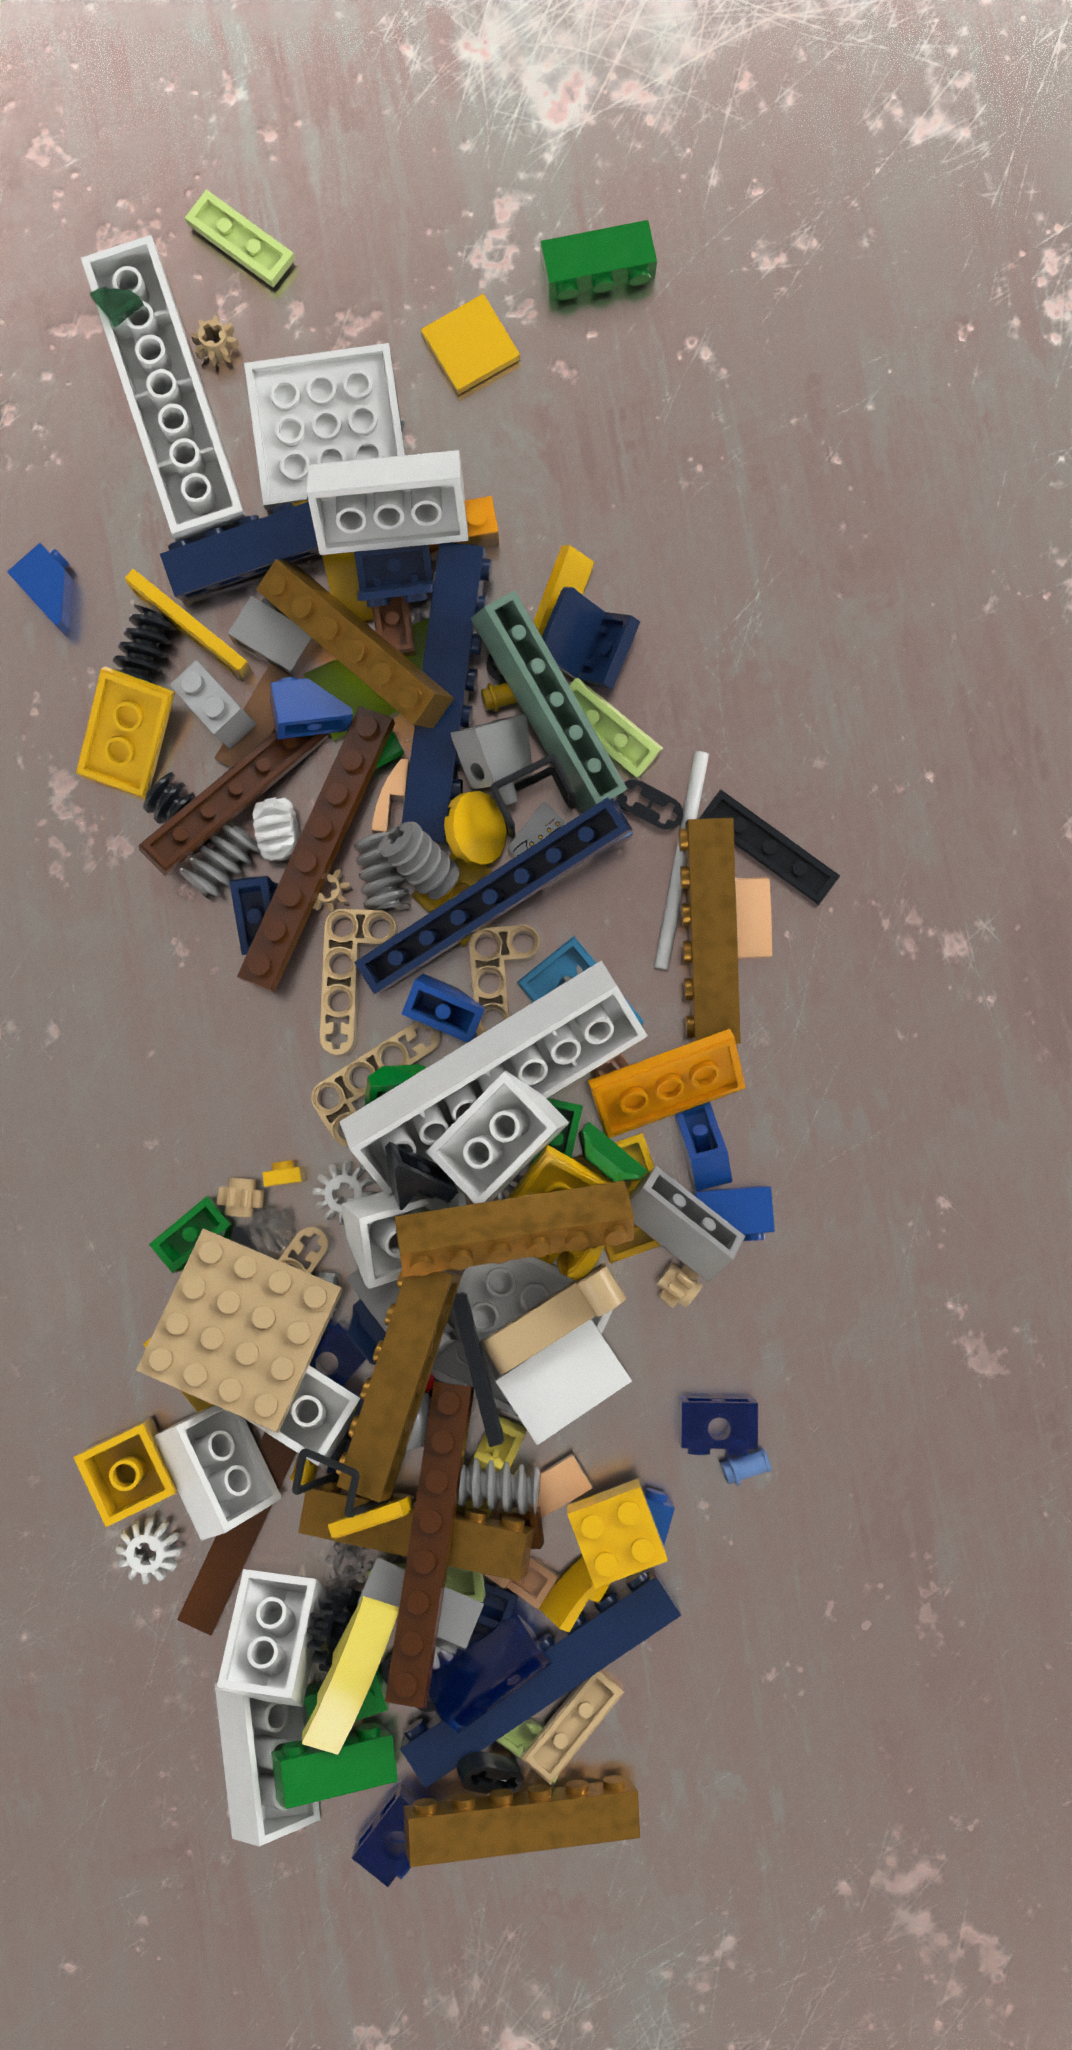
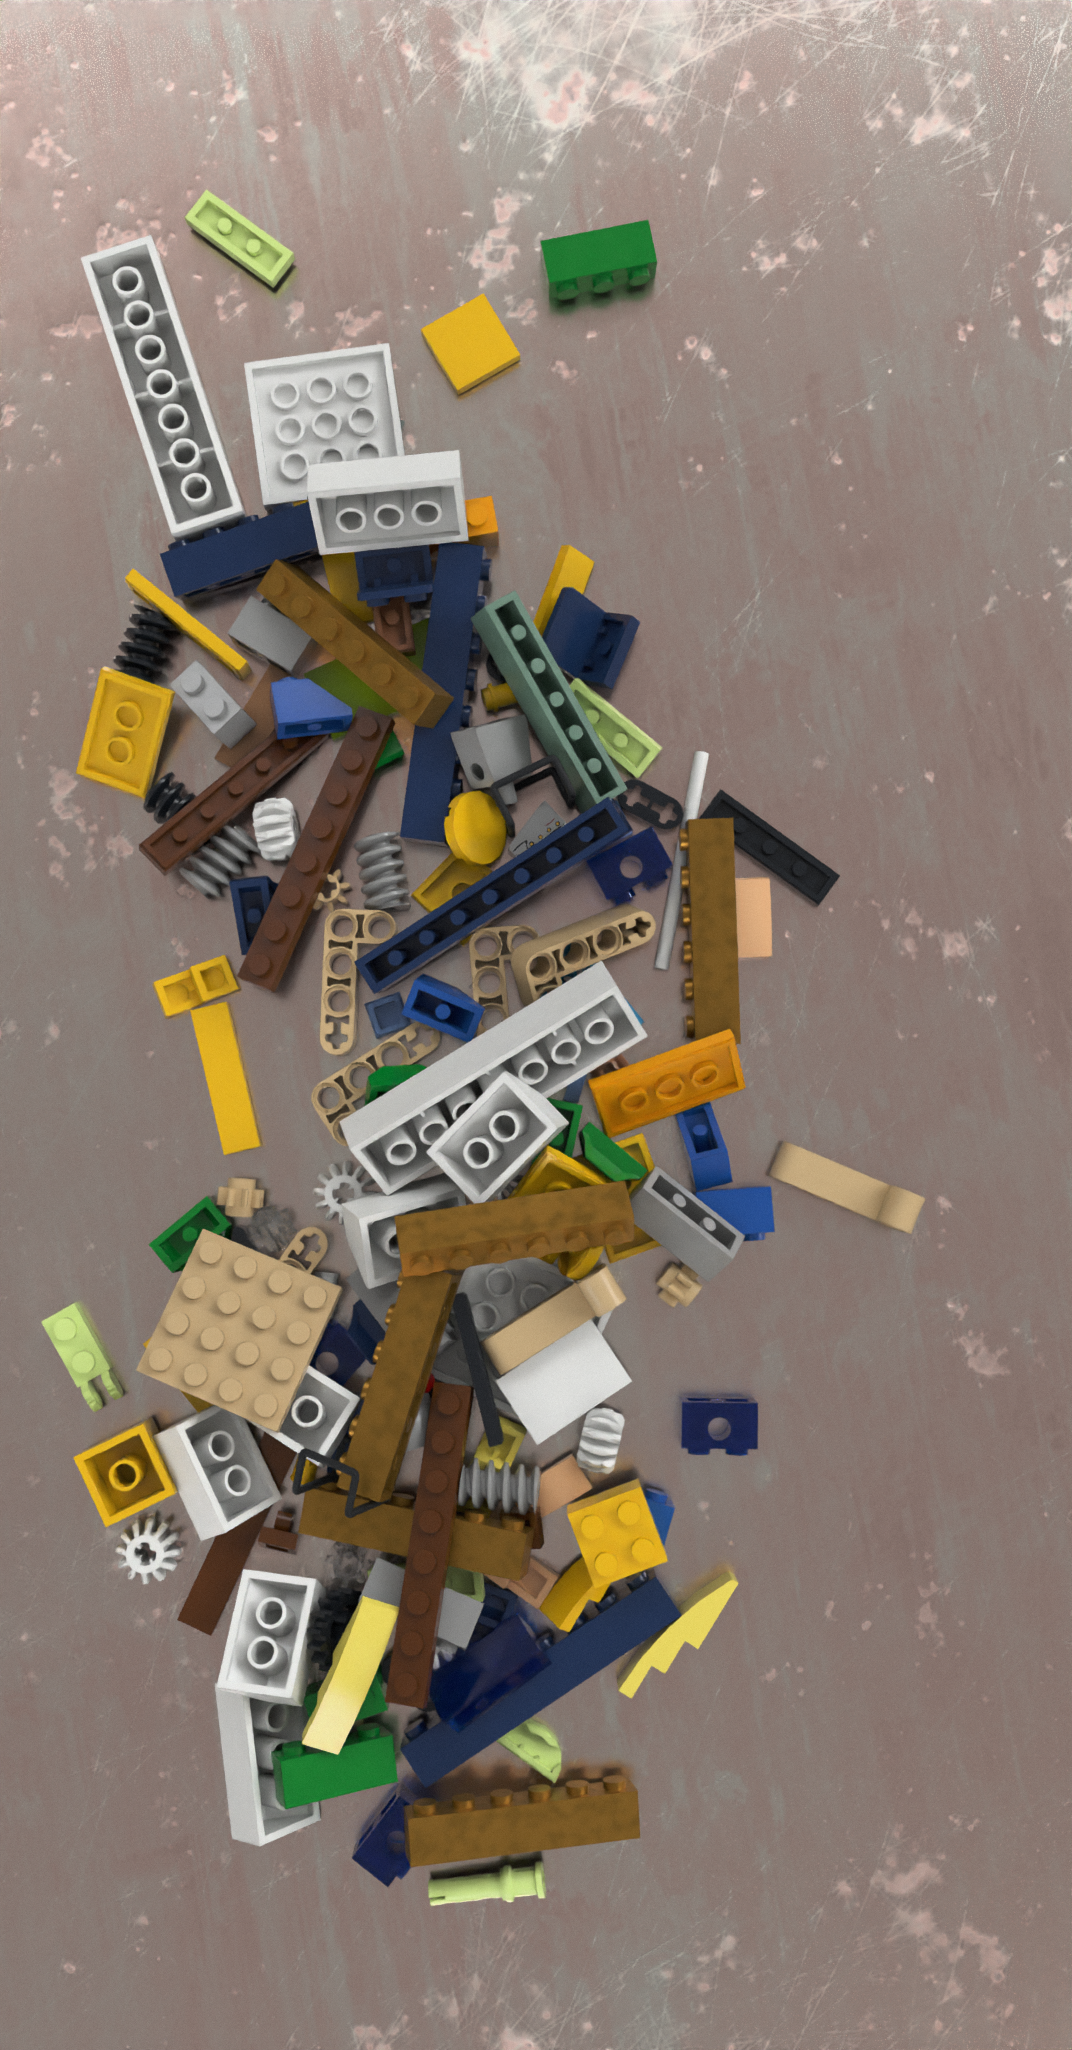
blue slope [7,543,74,635] -> none
clear green tile [89,287,144,327] -> none
tan gear [191,315,239,367] -> none
yellow plate [262,1160,306,1187] -> none
yellow tile [328,1496,414,1539] -> none
light nougat slope [371,759,410,834] -> none
light grey piece [378,822,460,900] -> none
black slope [385,1141,459,1211] -> none
black beam [457,1751,524,1795] -> none
tan tile [520,1671,624,1785] -> none
medium blue pin [721,1448,772,1486] -> none
none -> yellowish green hinge [41,1302,124,1412]
none -> yellow slope [152,955,238,1019]
none -> yellow tile [190,1002,262,1155]
none -> reddish brown tile [258,1511,300,1555]
none -> medium blue tile [364,992,411,1039]
none -> yellowish green pin [428,1861,546,1906]
none -> tan beam [511,904,656,1006]
none -> medium blue tile [563,1074,587,1104]
none -> white gear [576,1407,625,1474]
none -> clear blue brick [585,826,673,906]
none -> light yellow slope [617,1571,738,1699]
none -> tan beam [769,1141,925,1234]

